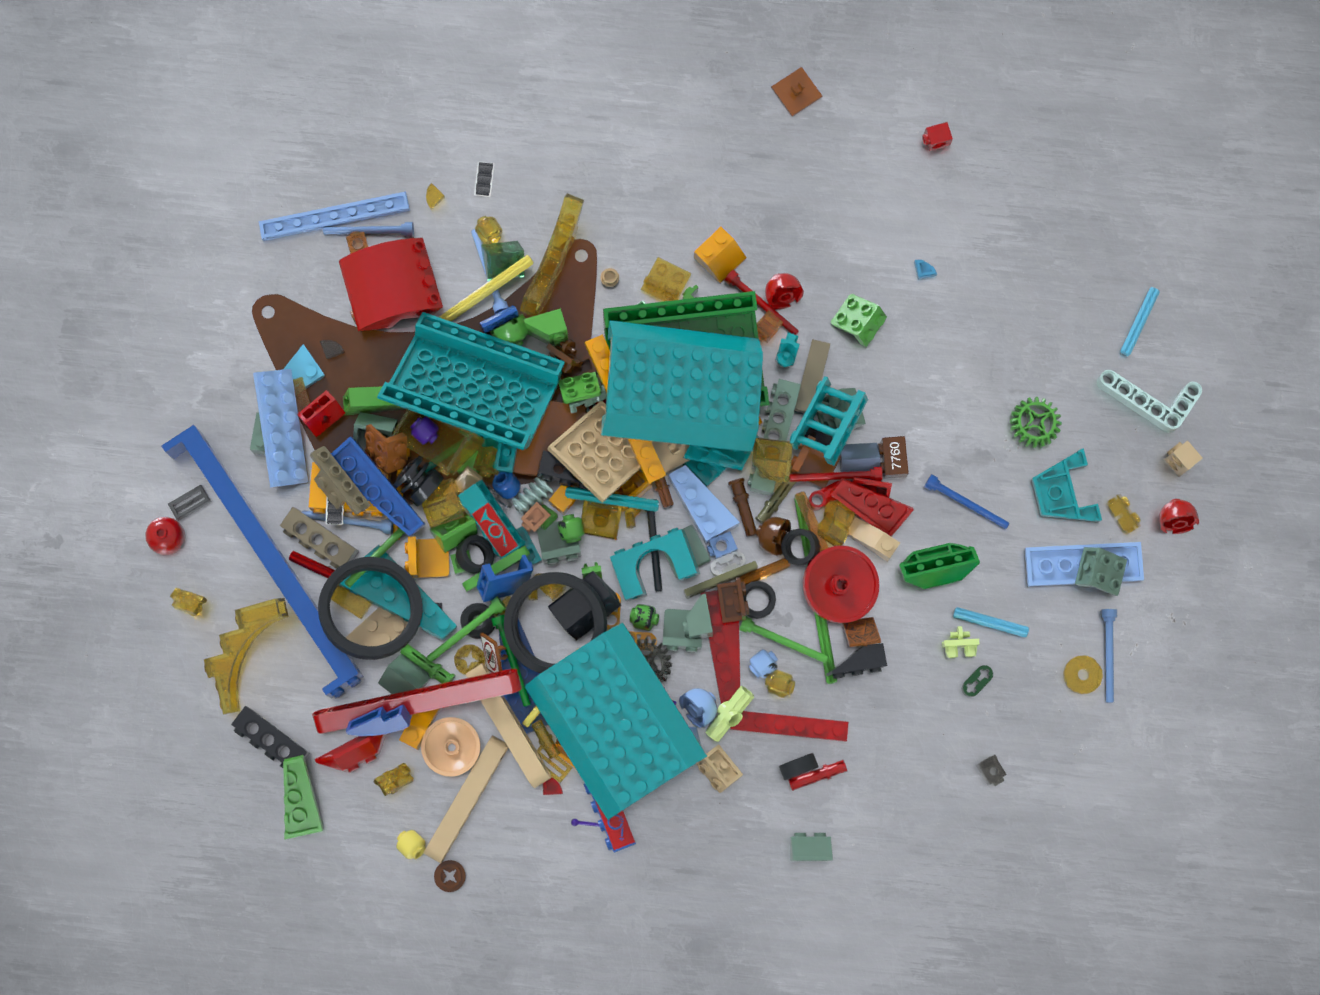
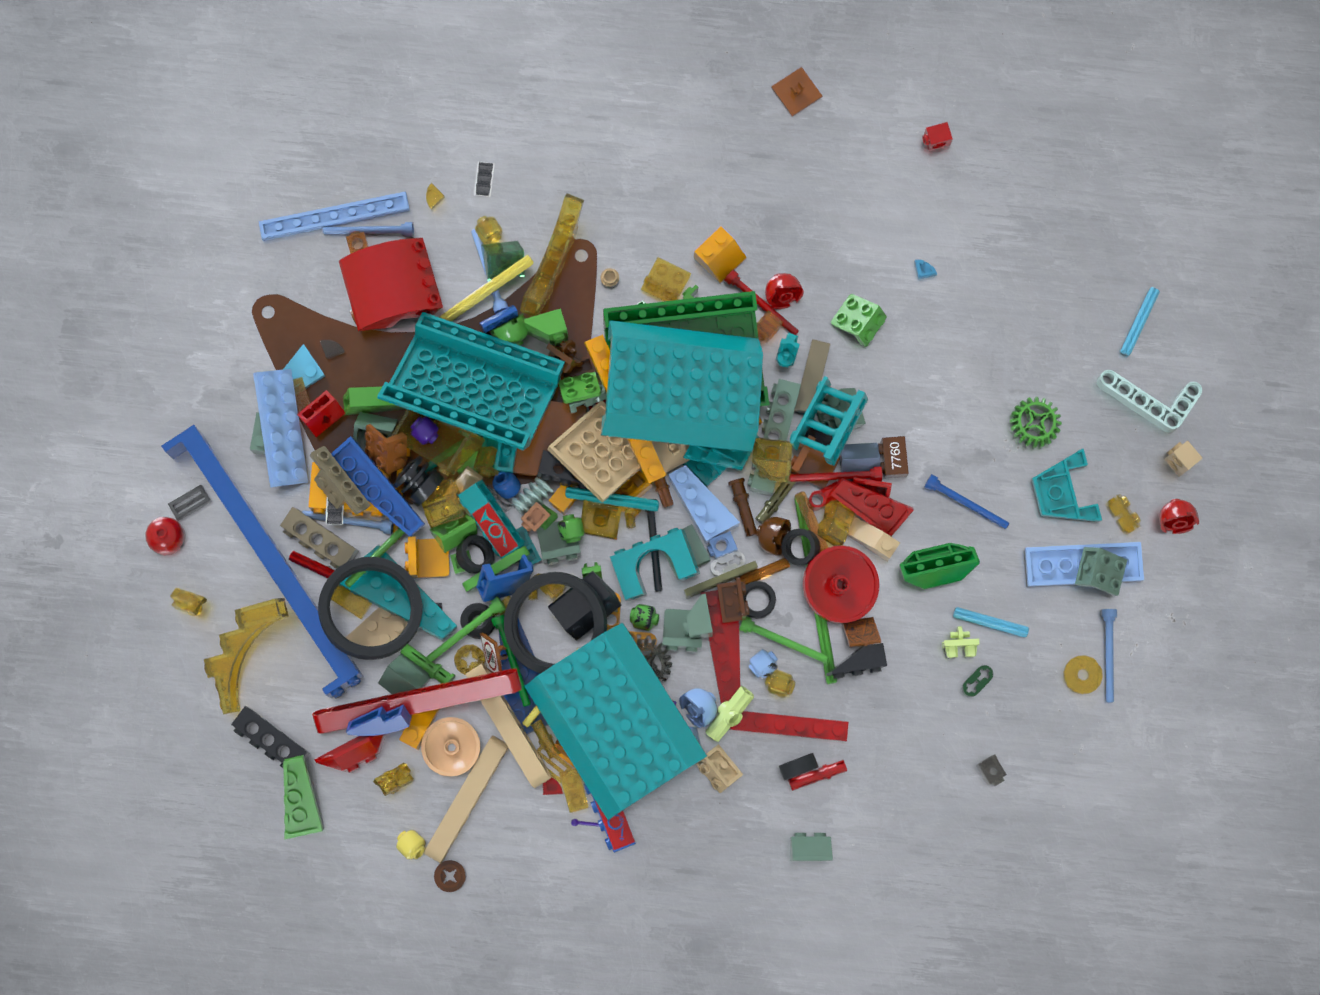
none -> clear yellow slope [559,768,589,813]

